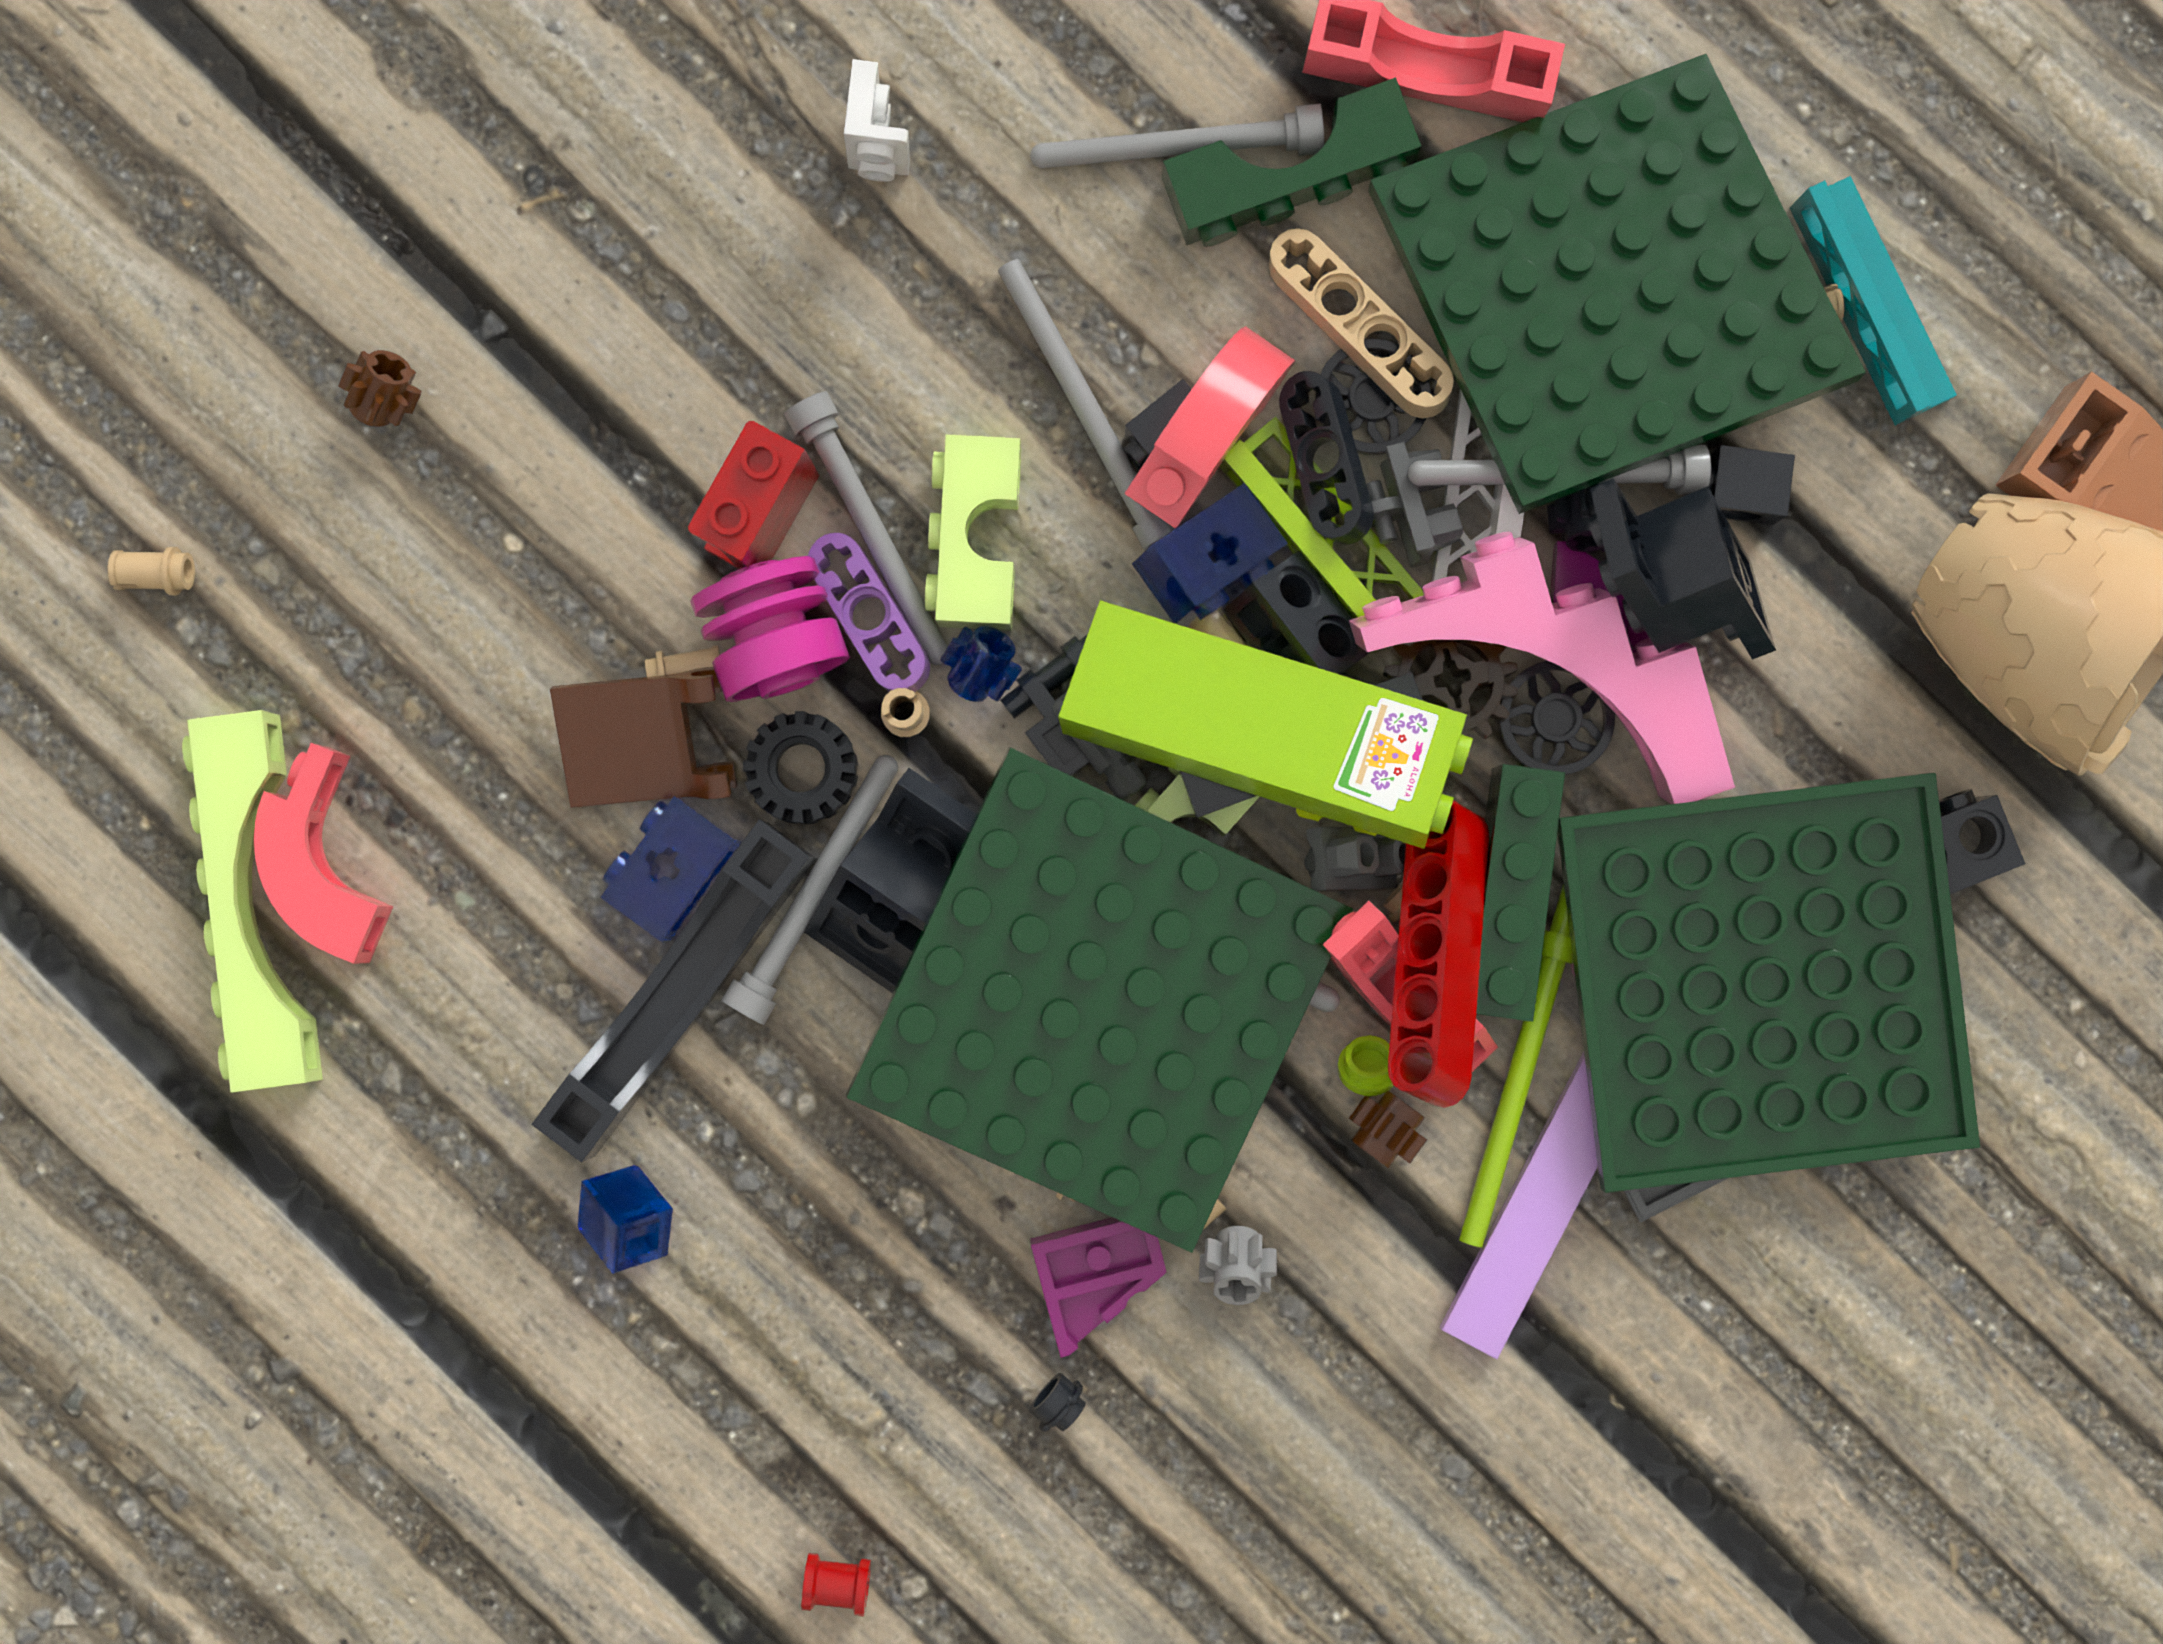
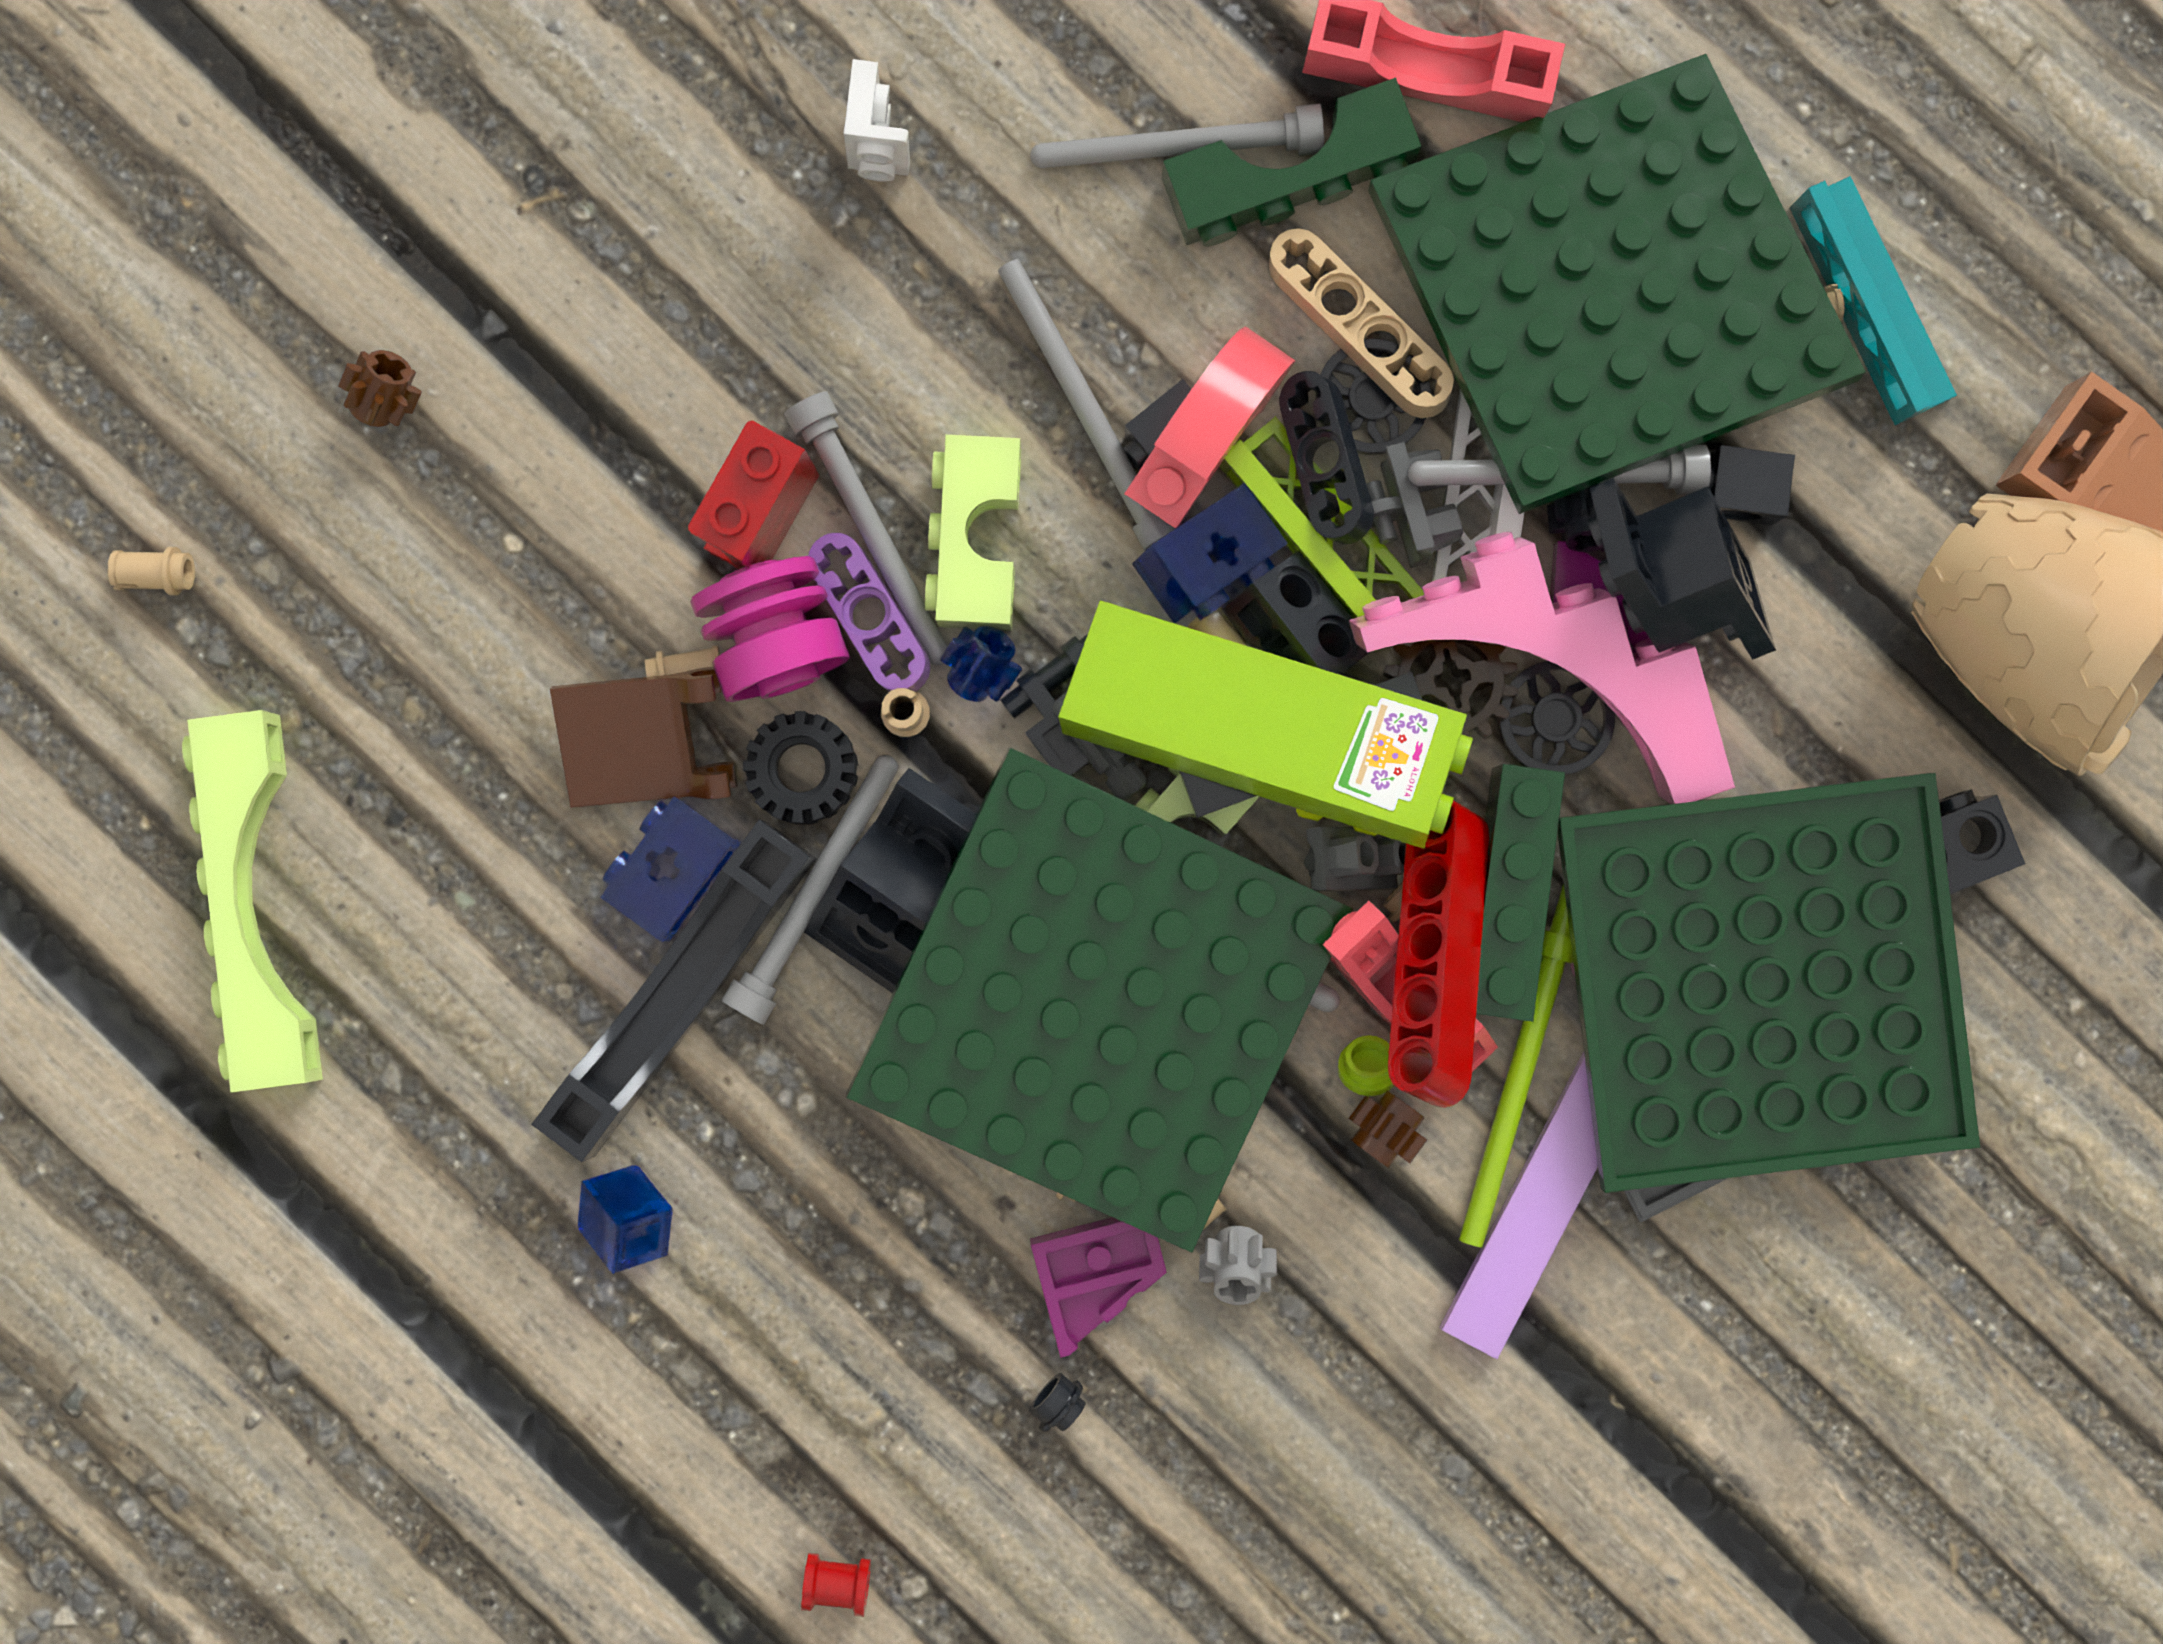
coral arch [254,743,393,964] -> none

